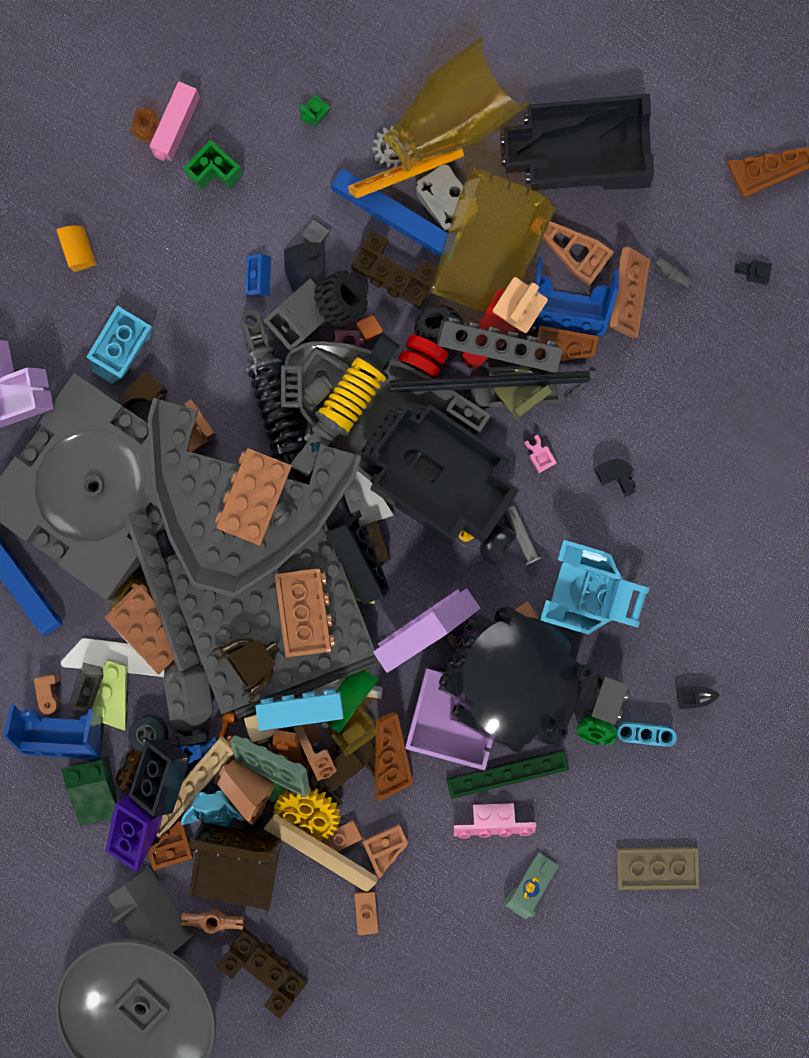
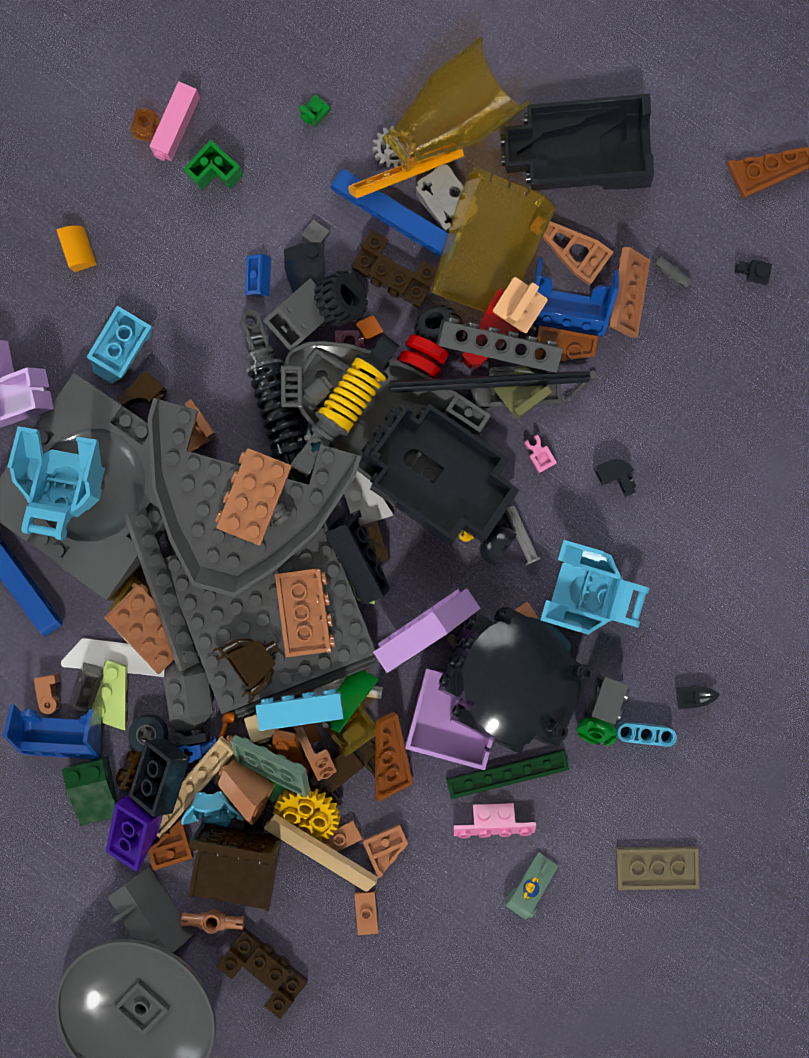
none -> medium azure piece [7,426,105,540]

